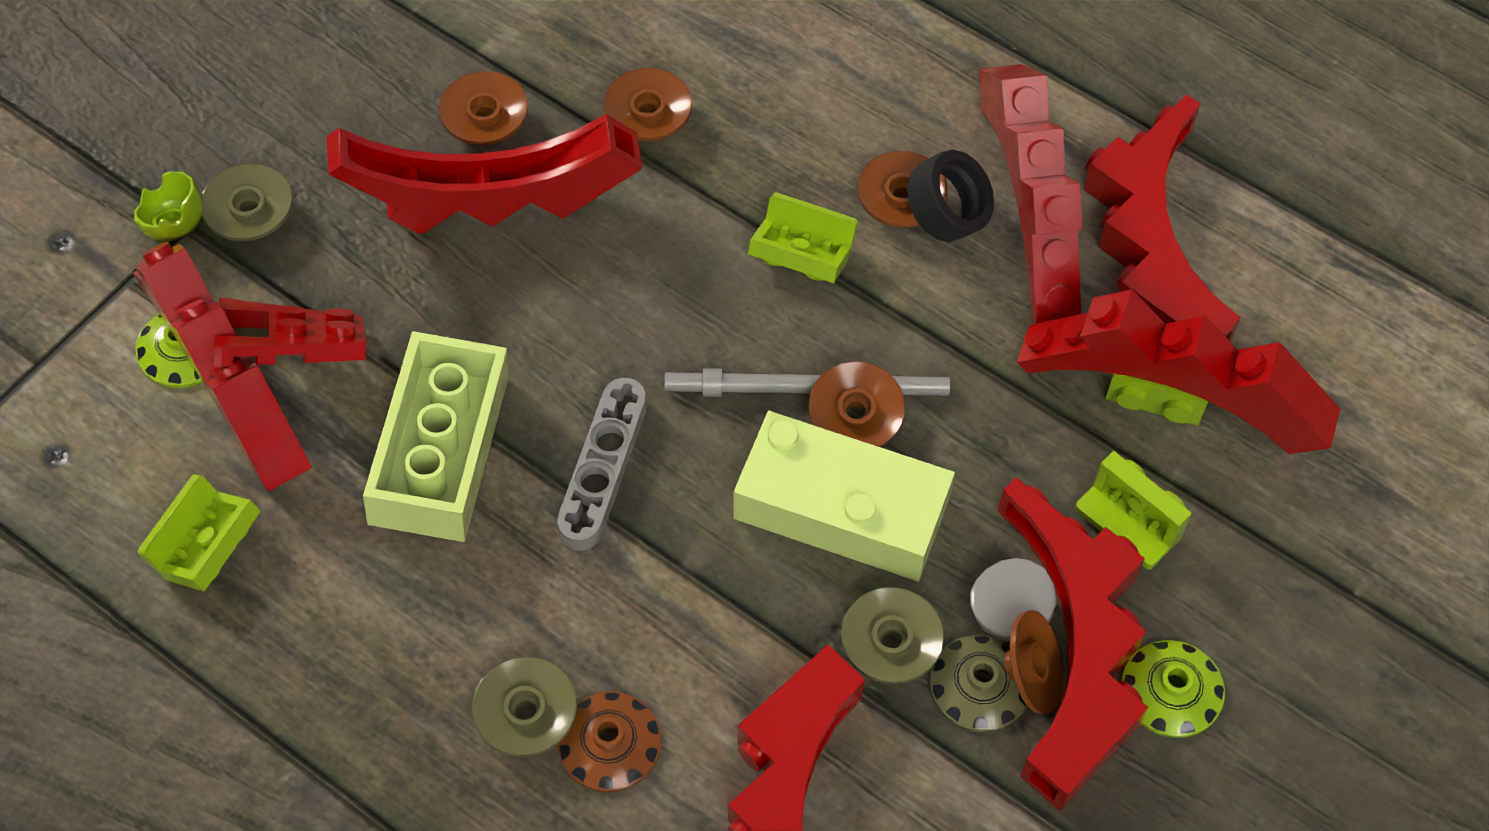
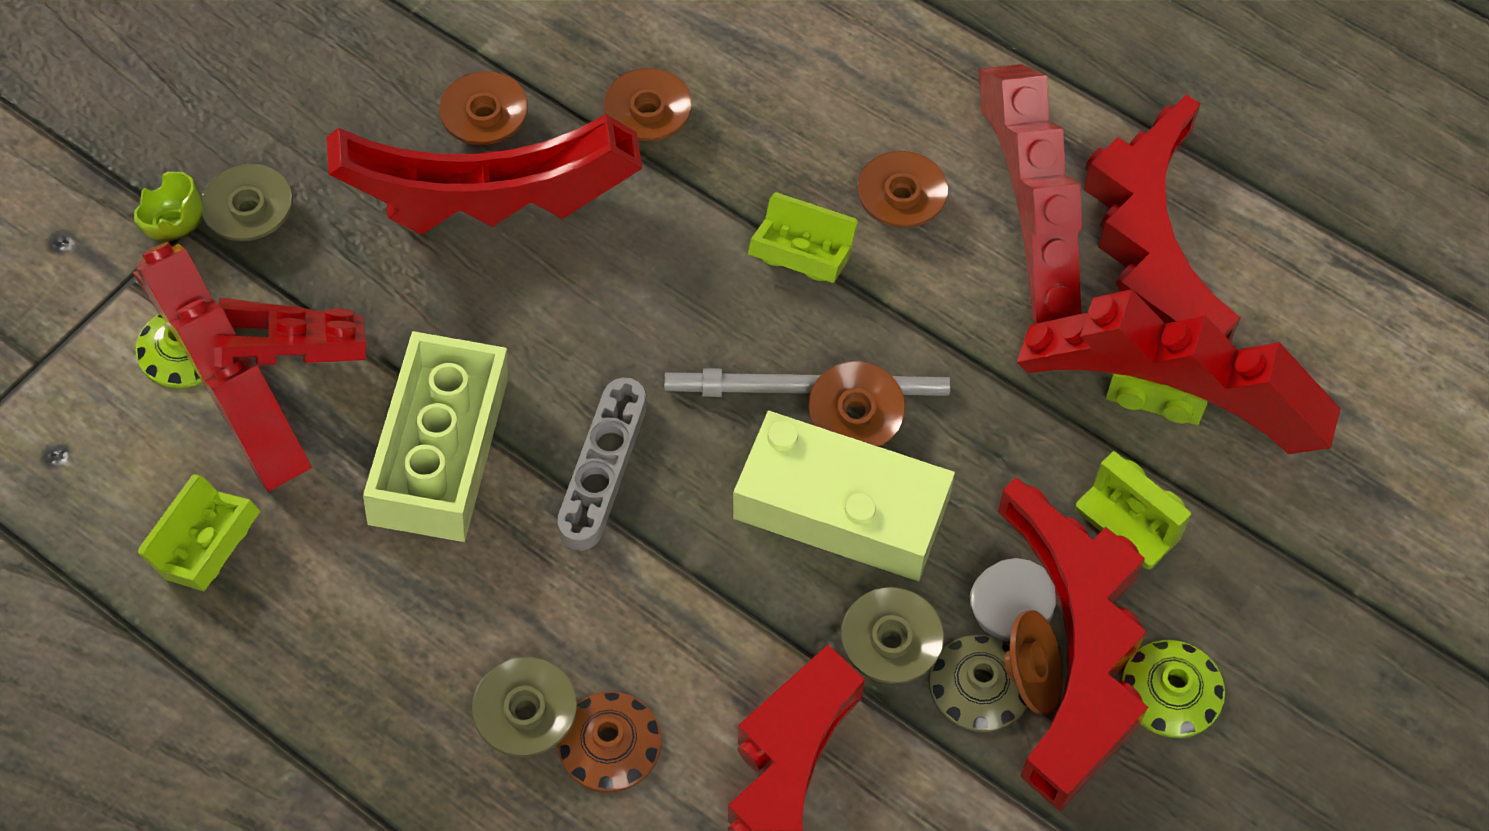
black tyre [907,149,994,242] -> none

